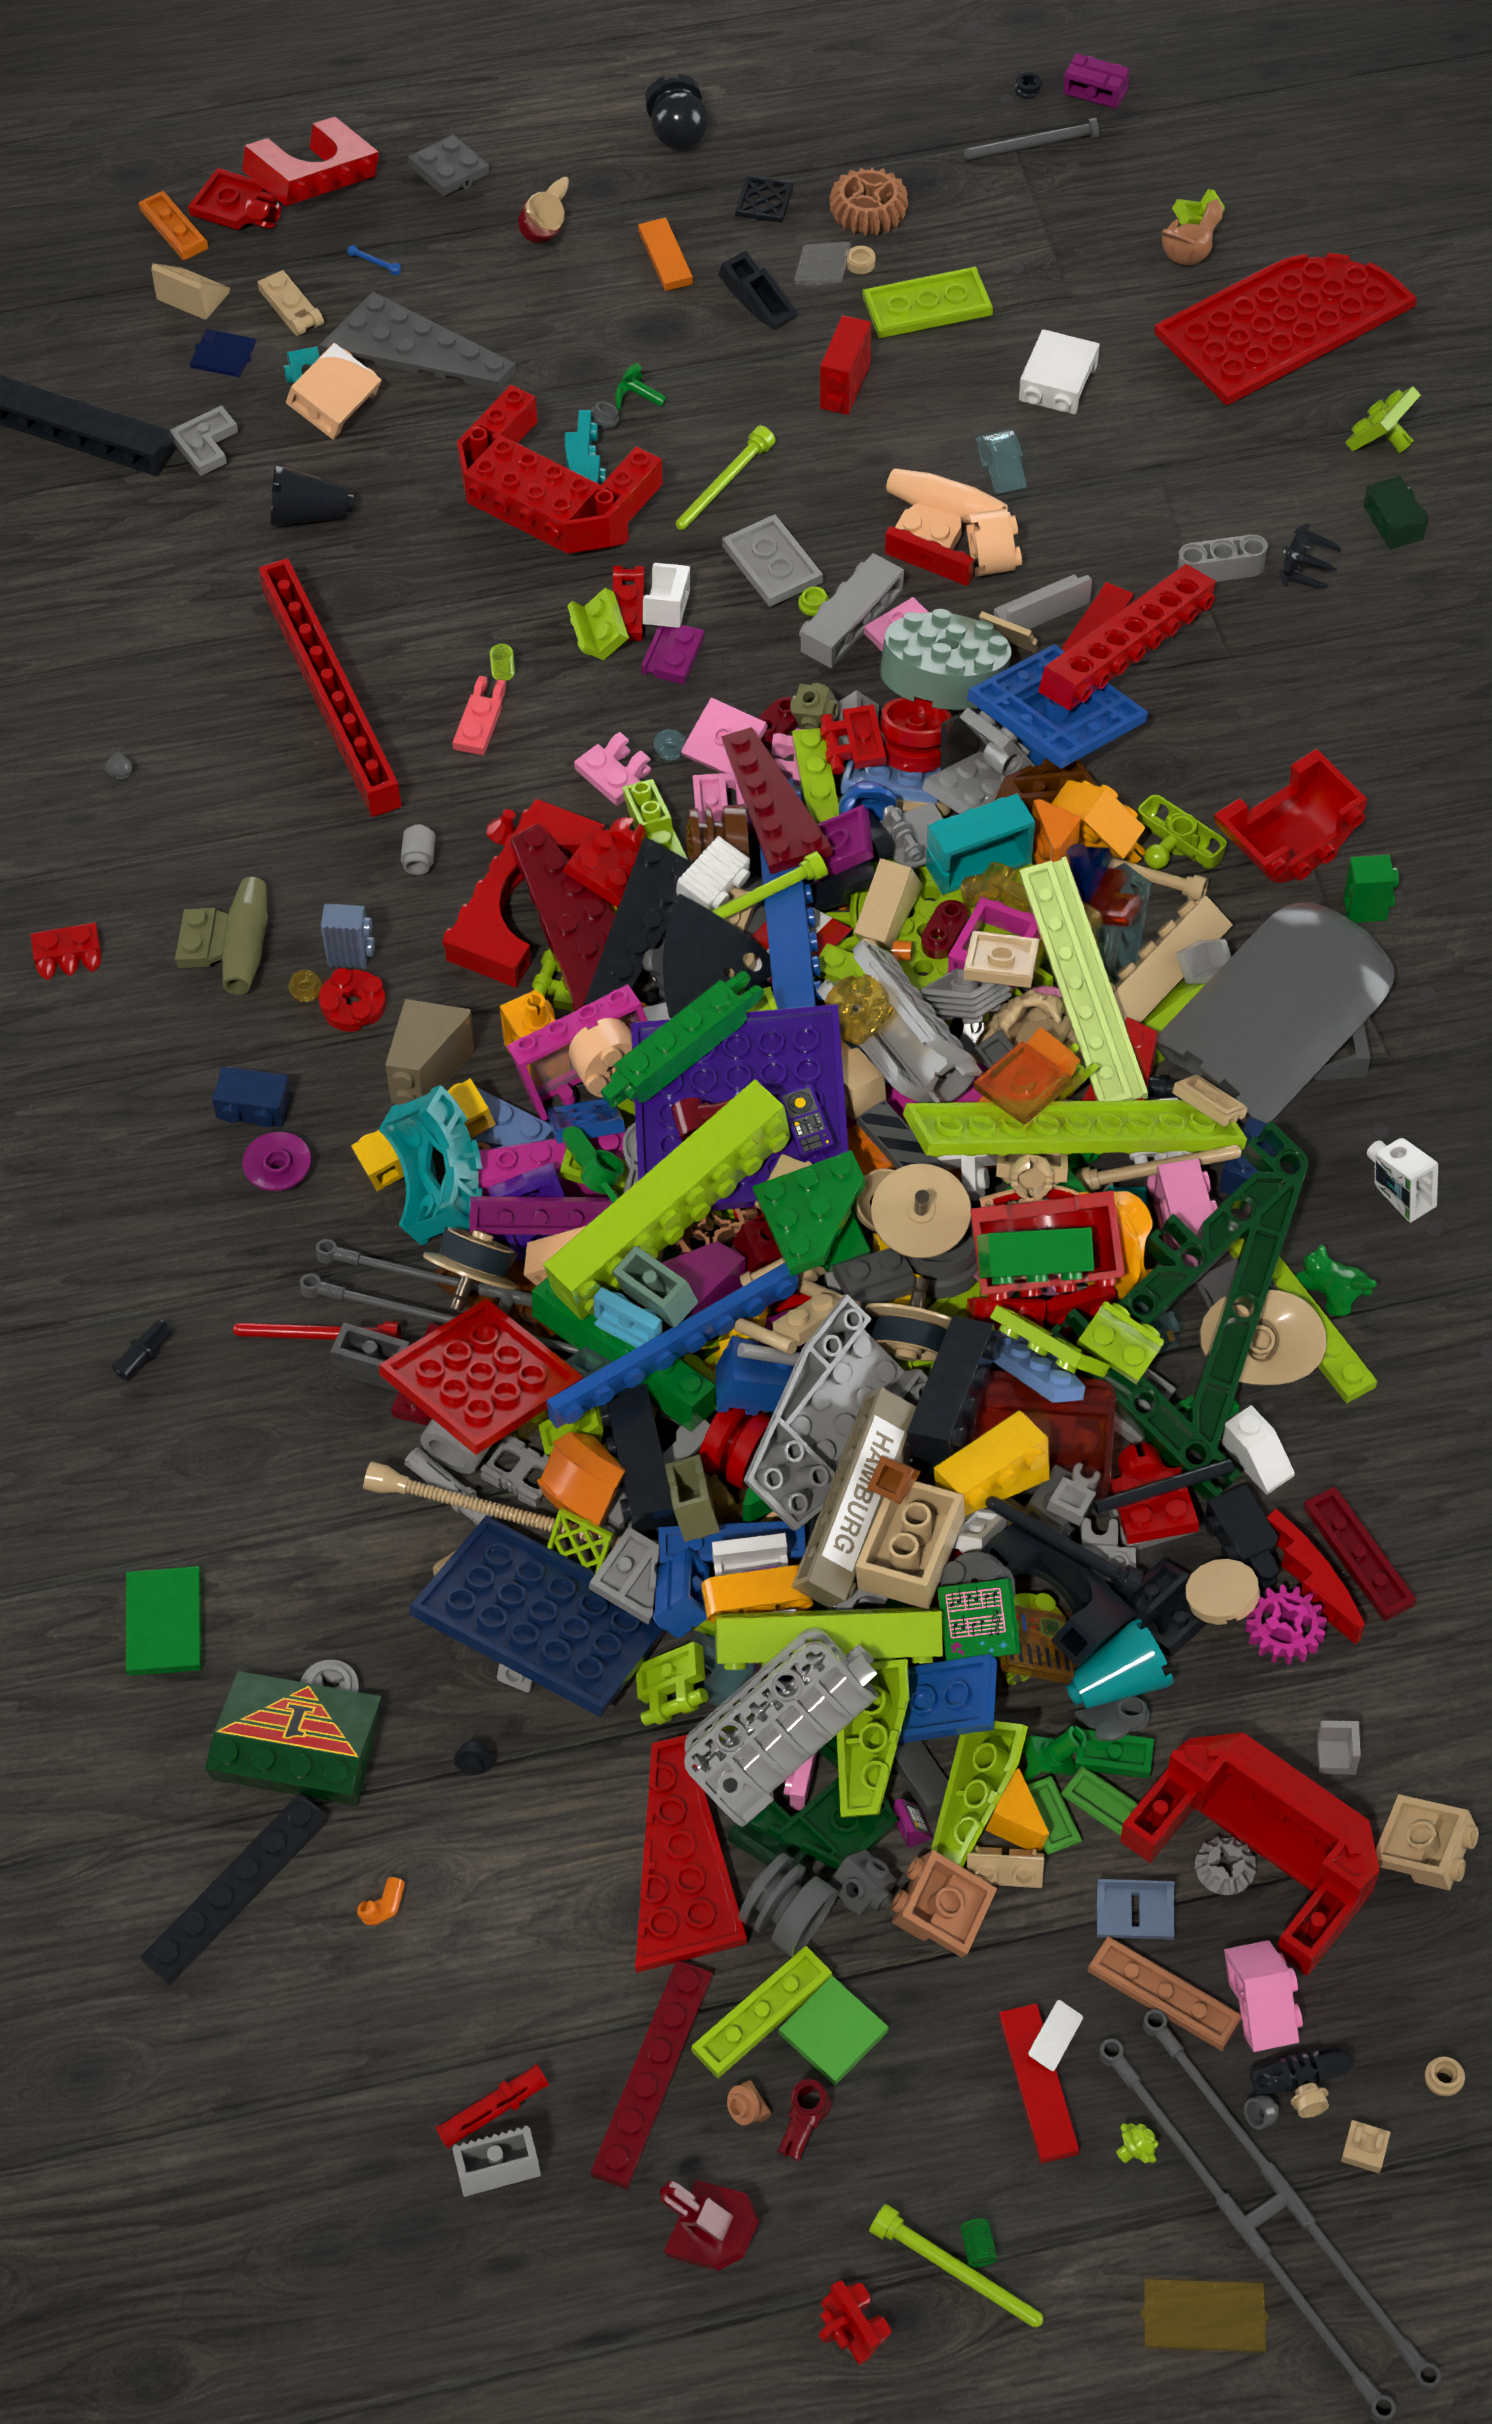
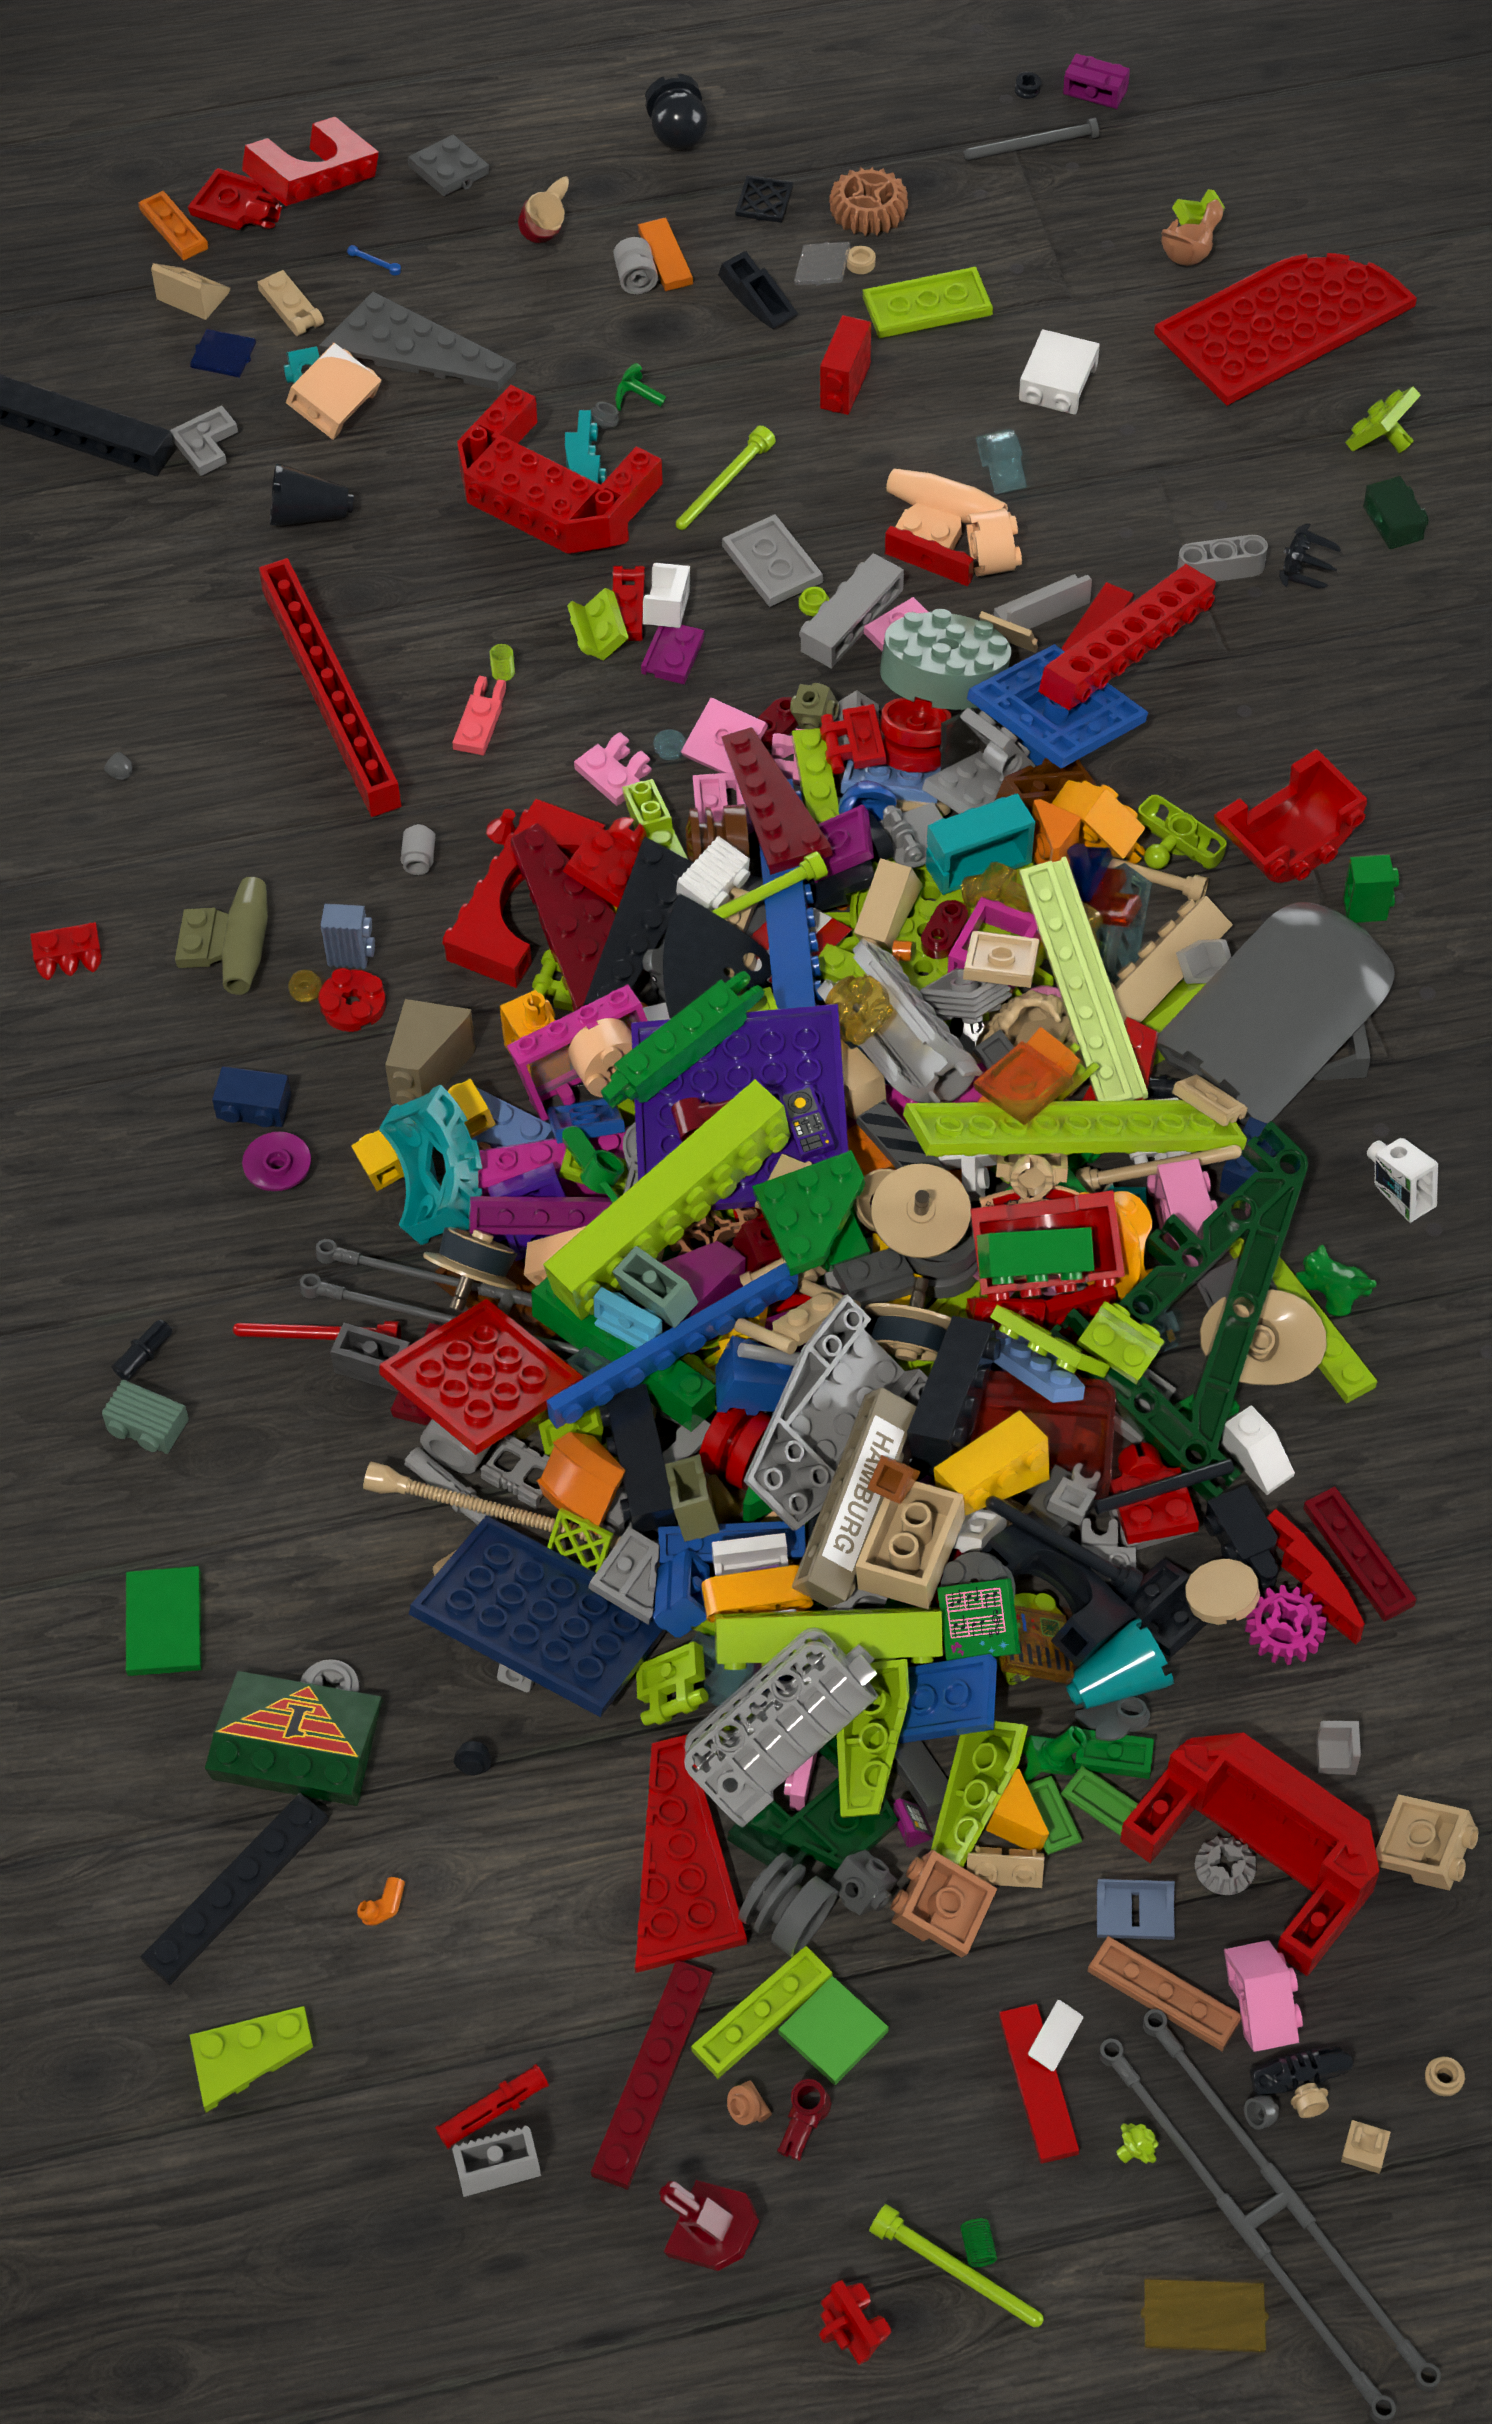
none -> sand green brick [102,1380,189,1454]
none -> lime wing [190,2006,313,2113]
none -> light grey wheel [613,237,658,294]

